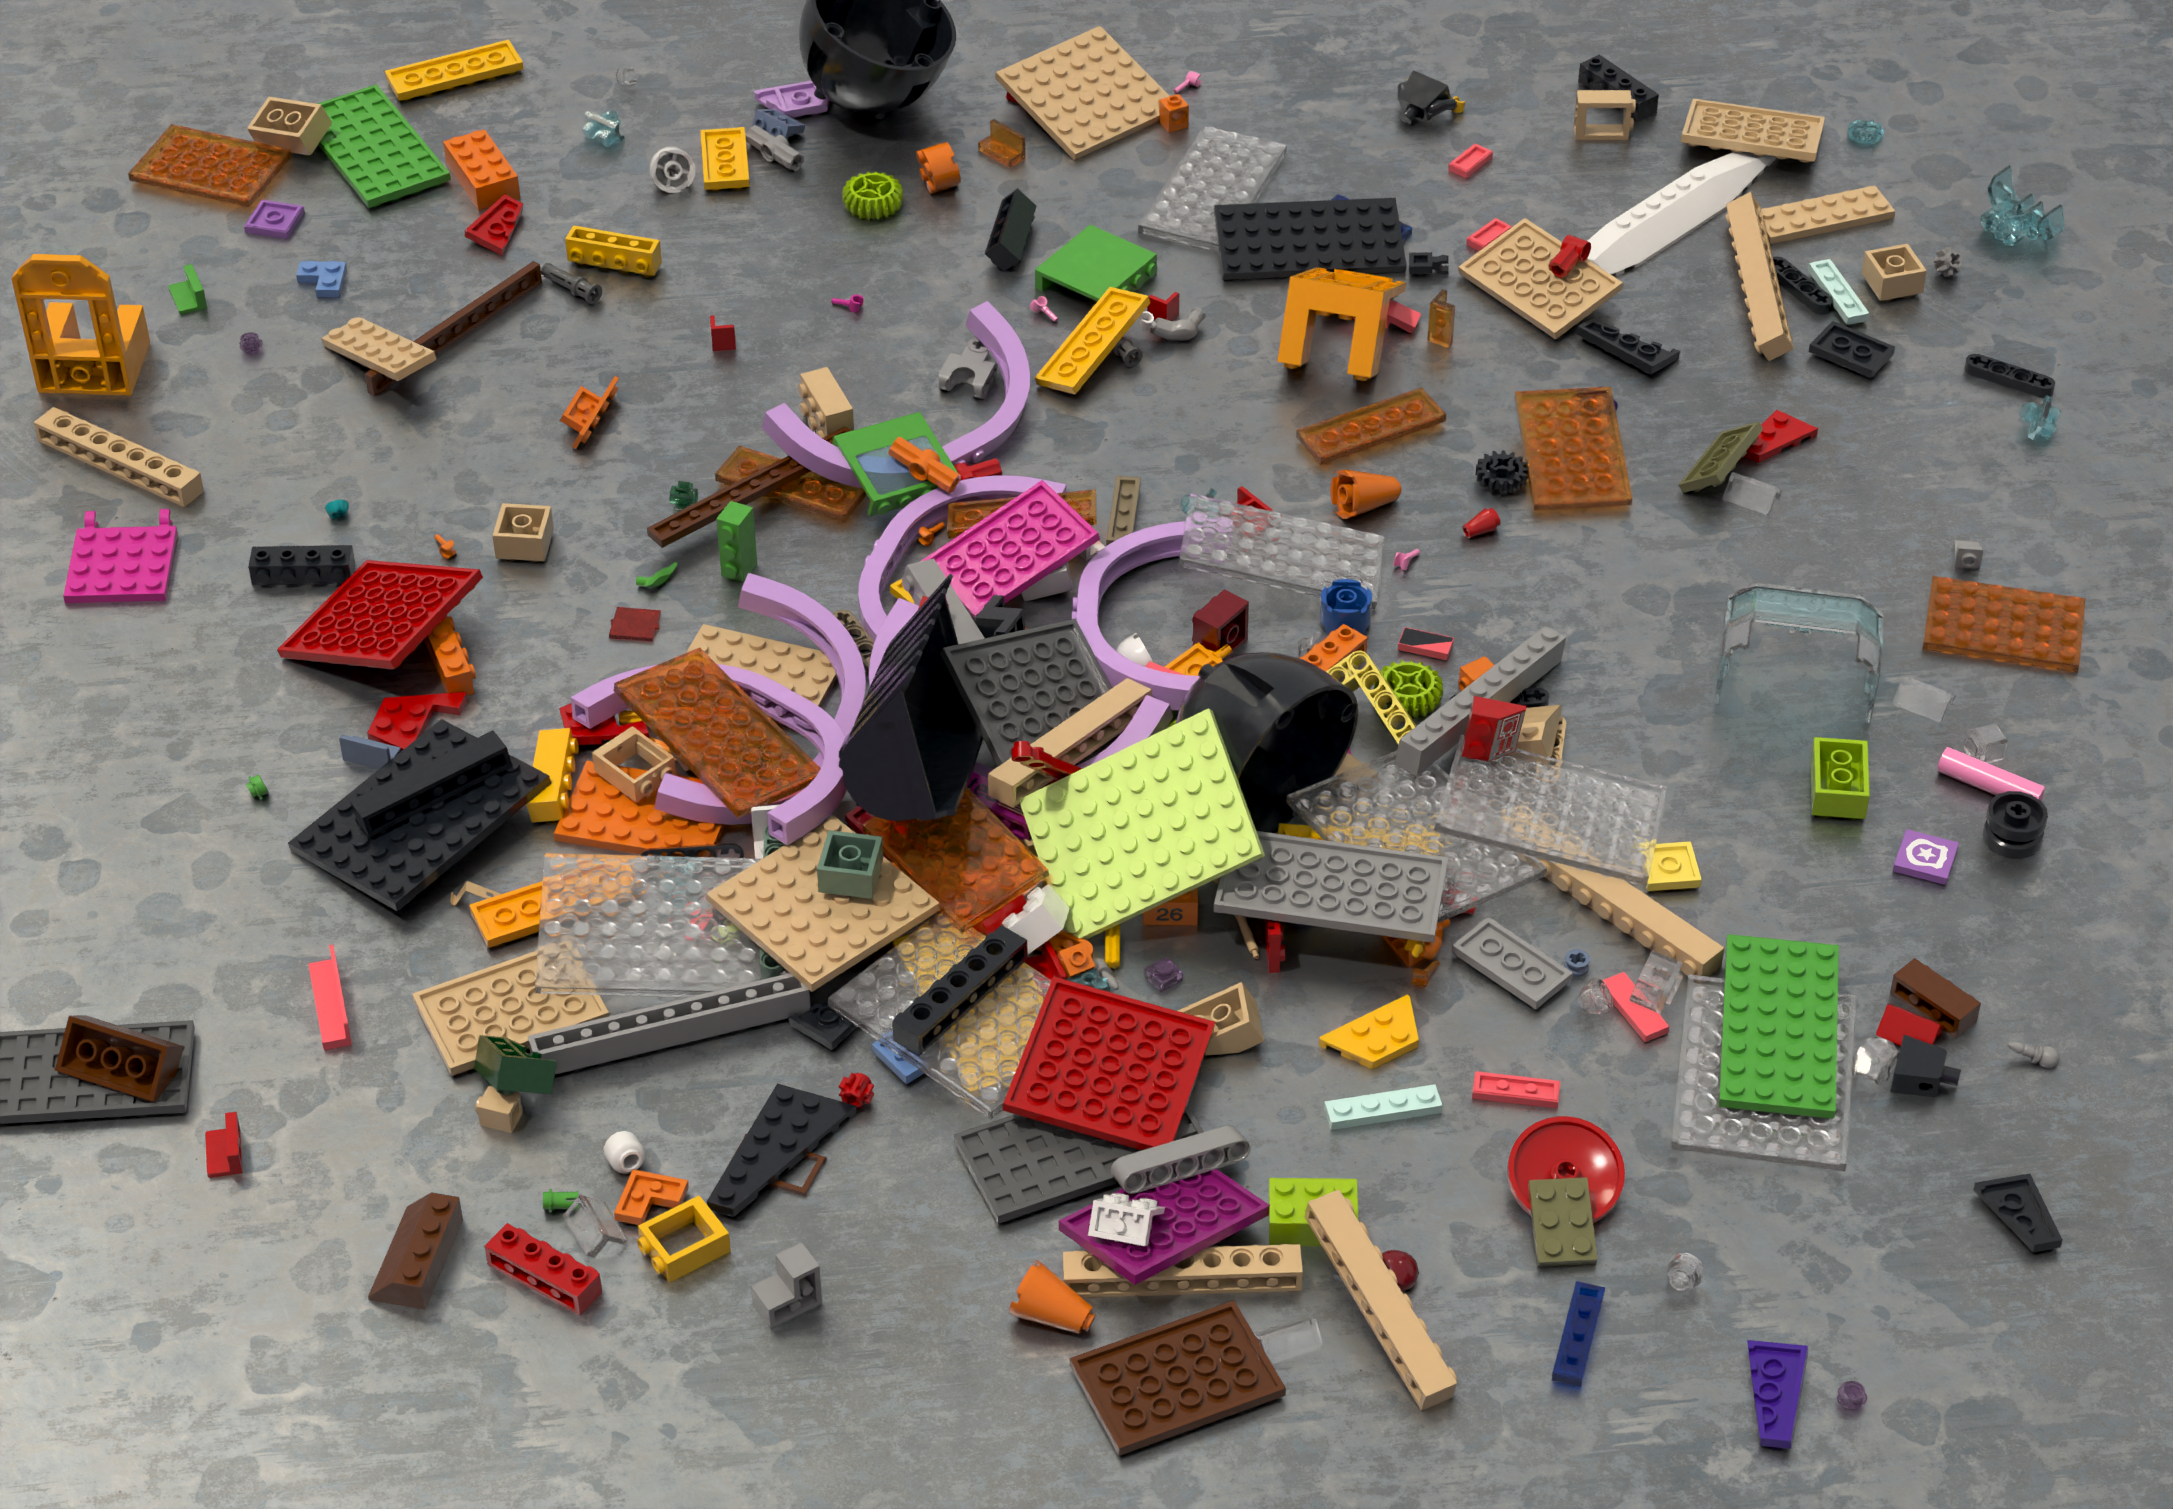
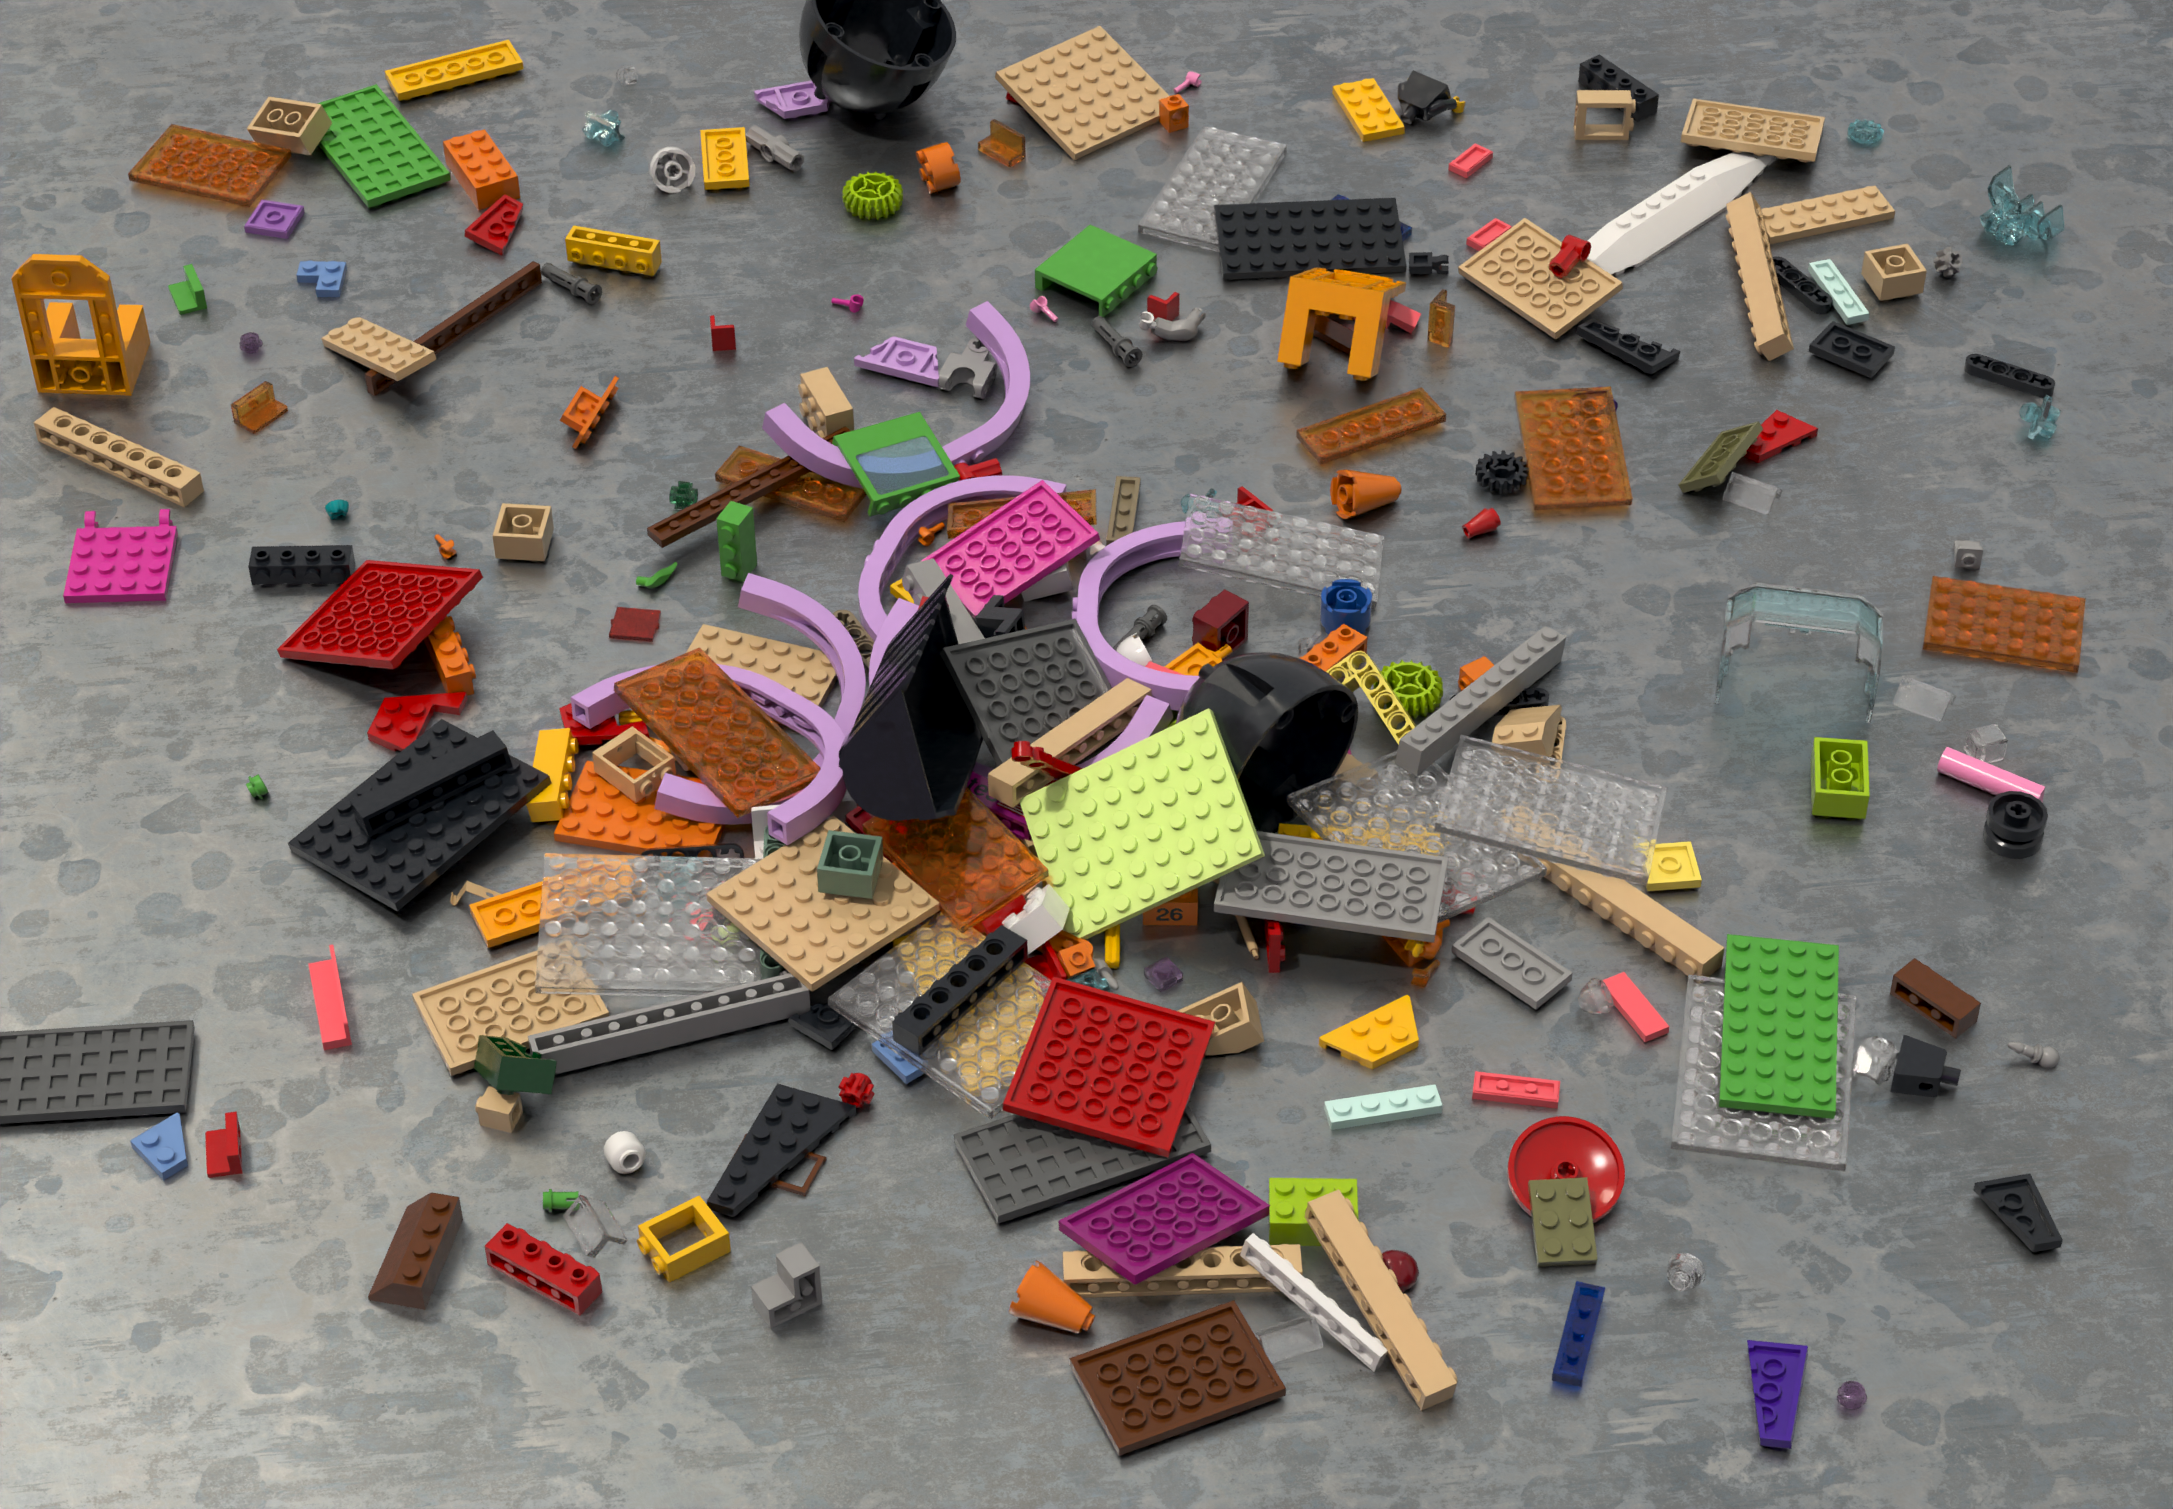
reddish brown slope [55,1015,184,1102] -> none
sand blue panel [339,735,401,769] -> none
orange plate [614,1169,689,1225] -> none
sand blue bracket [752,109,805,140] -> none
orange piece [888,437,961,493] -> none
black brick [985,188,1037,271] -> none
yellow plate [1034,287,1150,394] -> none
white bracket [1088,1193,1165,1246] -> none
light grey beam [1111,1125,1251,1194] -> none
bright pink hand [1393,549,1420,570] -> none
tile [1398,627,1454,660] -> none
red slope [1462,696,1526,762] -> none
sand blue bush [1564,949,1590,976] -> none
clear brick [1629,950,1683,1014] -> none
red panel [1876,1004,1945,1045] -> none
medium lavender tile [1893,829,1959,885] -> none
none -> medium blue wing [130,1113,188,1181]
none -> clear orange panel [231,381,288,434]
none -> lavender wing [854,336,939,387]
none -> dark grey pin [1113,605,1167,651]
none -> white plate [1240,1233,1388,1372]
none -> reddish brown tile [1313,314,1354,355]
none -> yellow plate [1332,78,1405,142]

